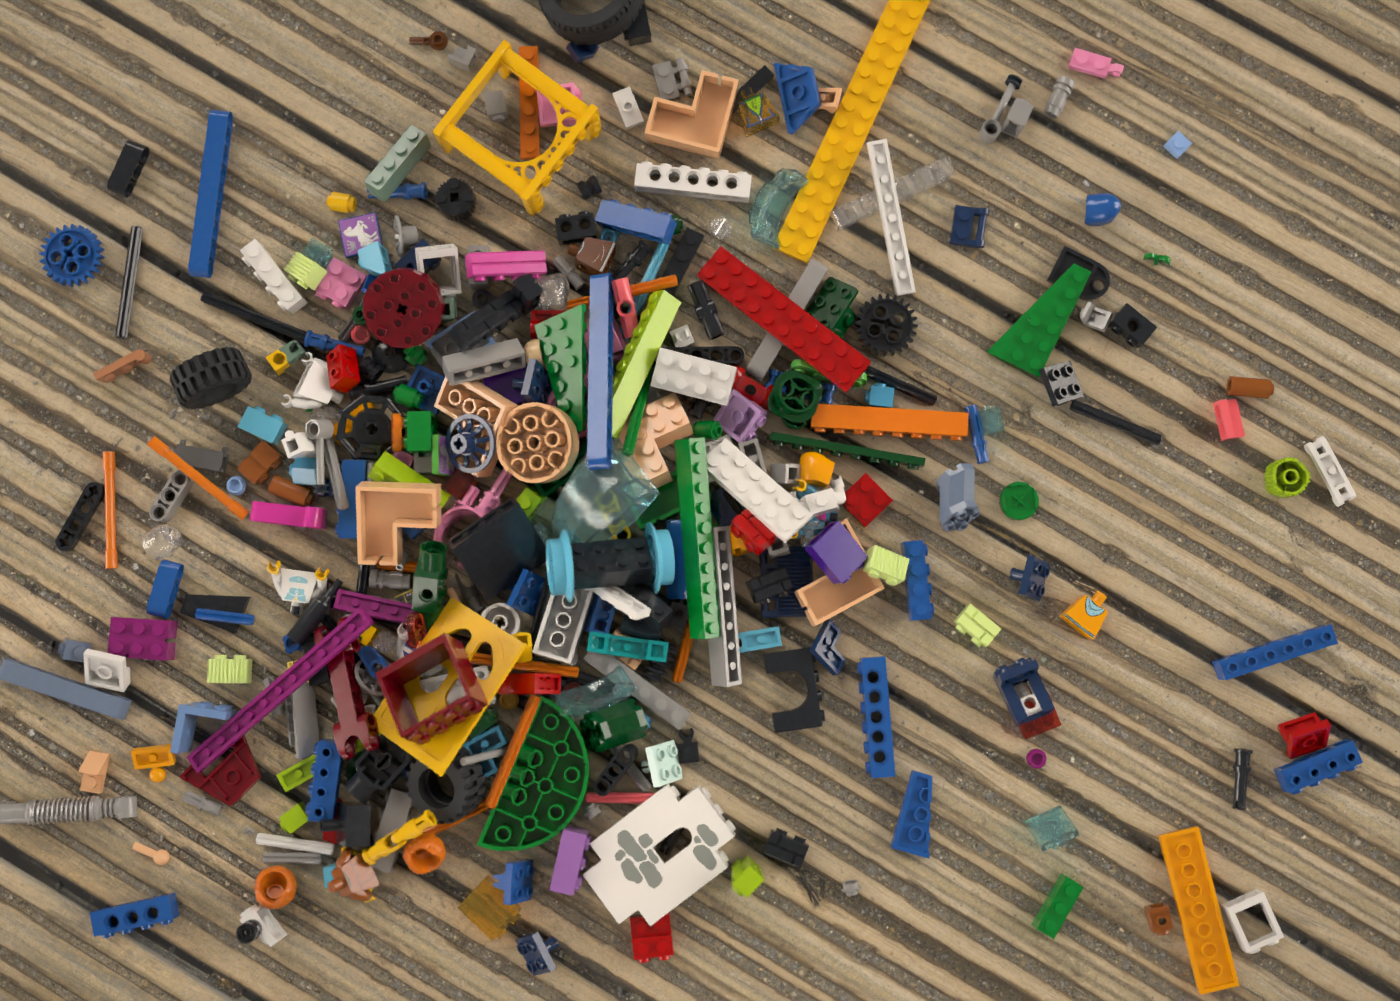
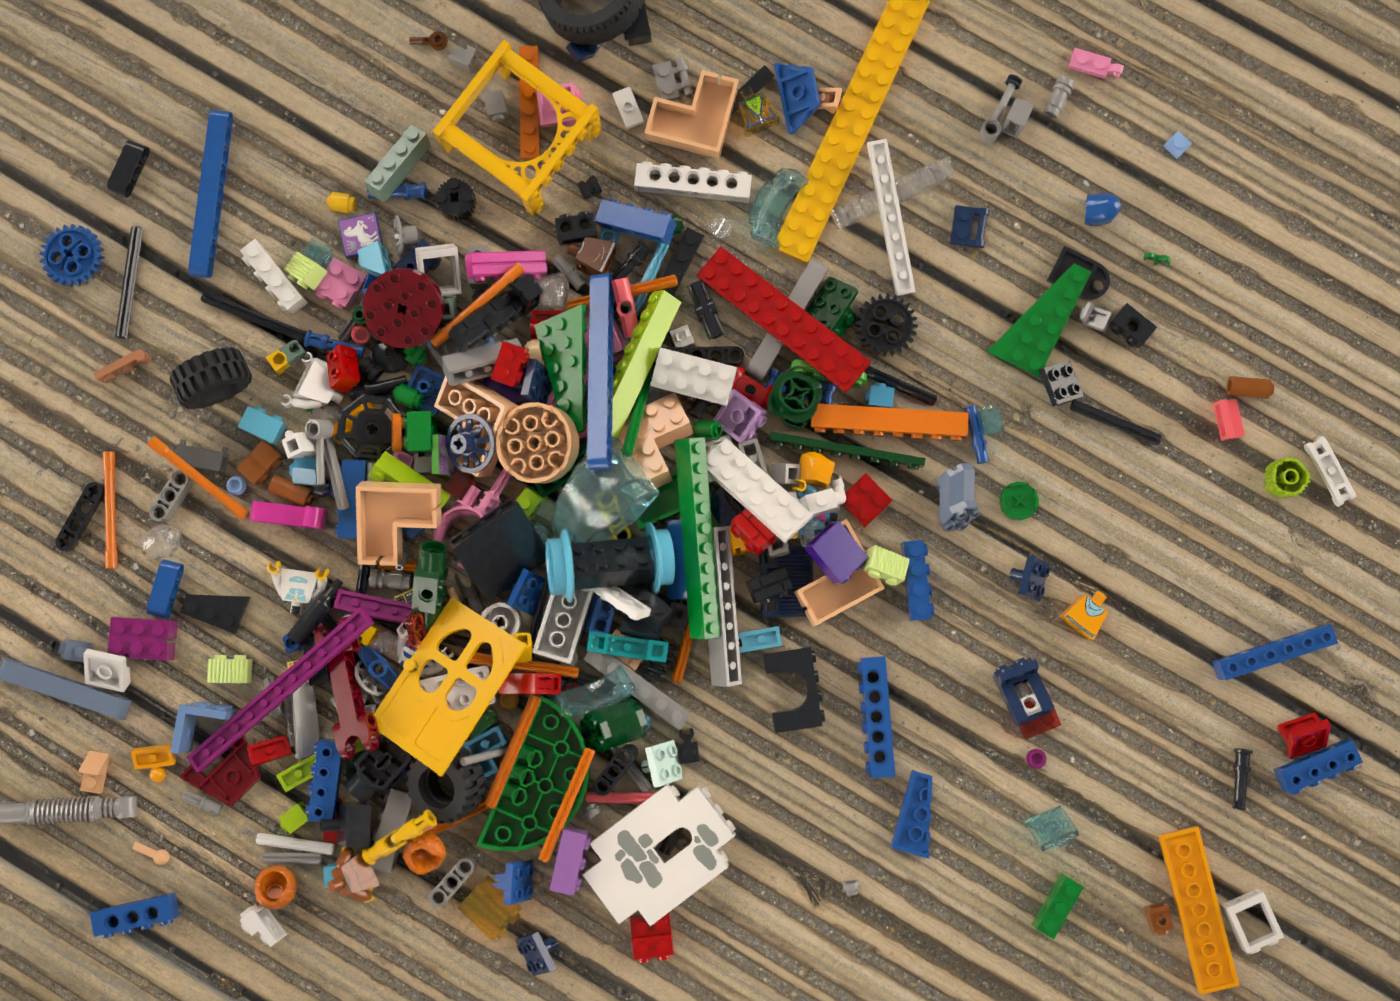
blue axle [195,608,255,625] -> none
black wheel [236,919,262,944] -> none
dark red window [375,633,488,745] -> none
lime brick [731,854,764,898] -> none
black brick [763,828,809,868] -> none
dark blue plate [809,619,846,675] -> none
yellowish green brick [954,604,1001,648] -> none
none -> red plate [247,735,292,767]
none -> orange piece [429,262,526,348]
none -> light grey beam [429,856,477,907]
none -> red bracket [491,341,530,387]
none -> orange axle [539,748,595,862]

